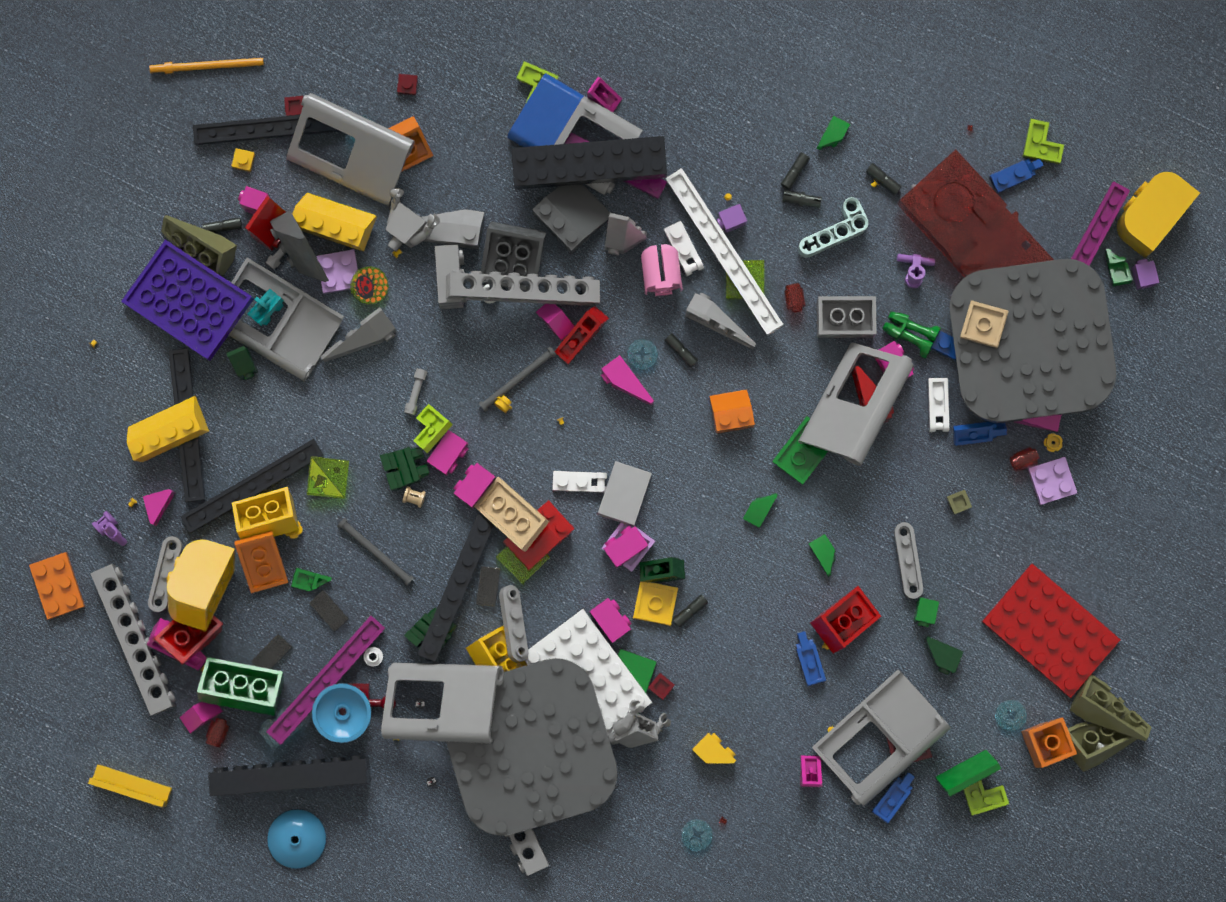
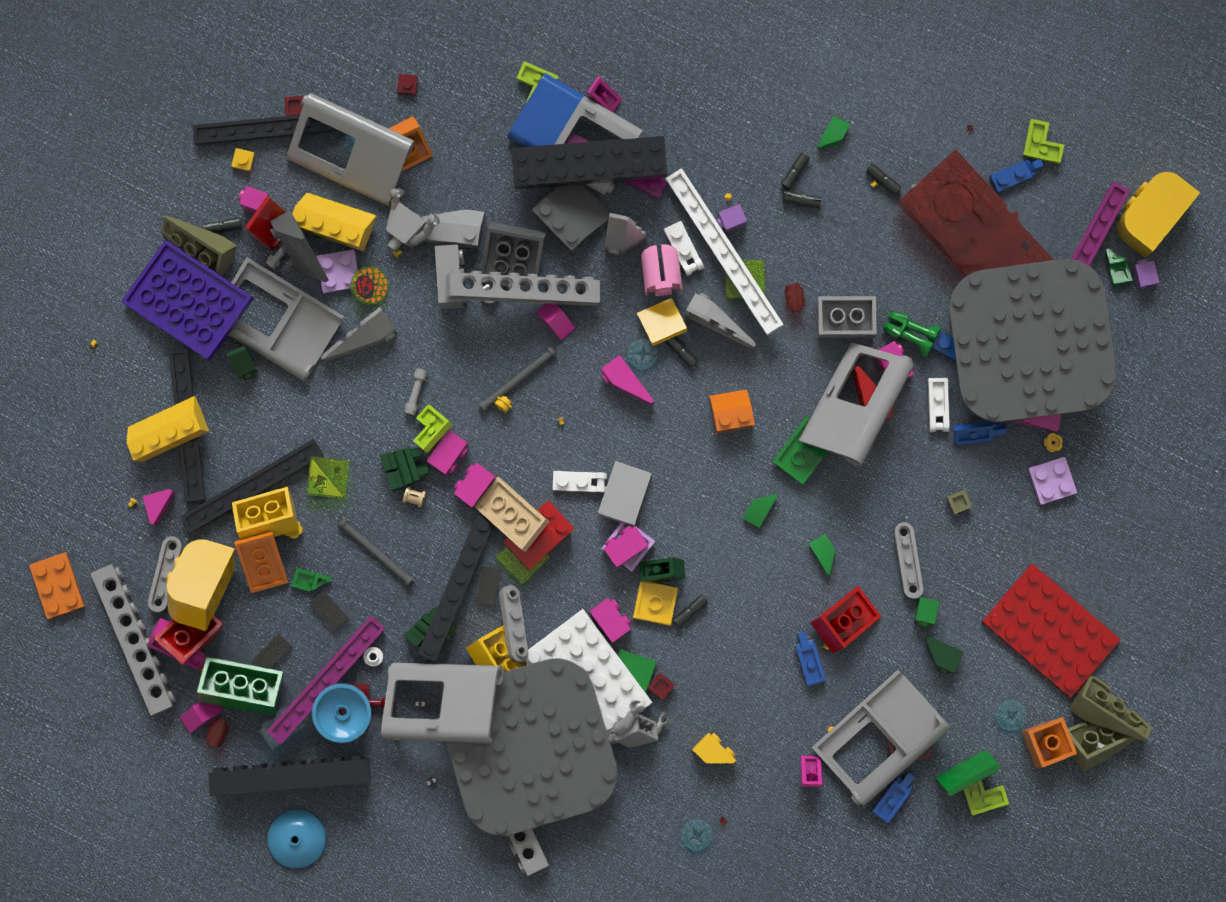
yellow fence [88,764,172,807] -> none
medium lavender piece [92,511,127,546] -> none
light orange bar [149,58,264,74] -> none
teal hips [247,289,284,326] -> none
red slope [555,306,609,364] -> none
light aqua beam [798,197,868,258] -> none
medium lavender piece [897,254,935,289] -> none
tan tile [960,300,1009,349] -> none
clear red brick [1009,447,1040,472] -> none
none -> yellow tile [637,298,688,346]

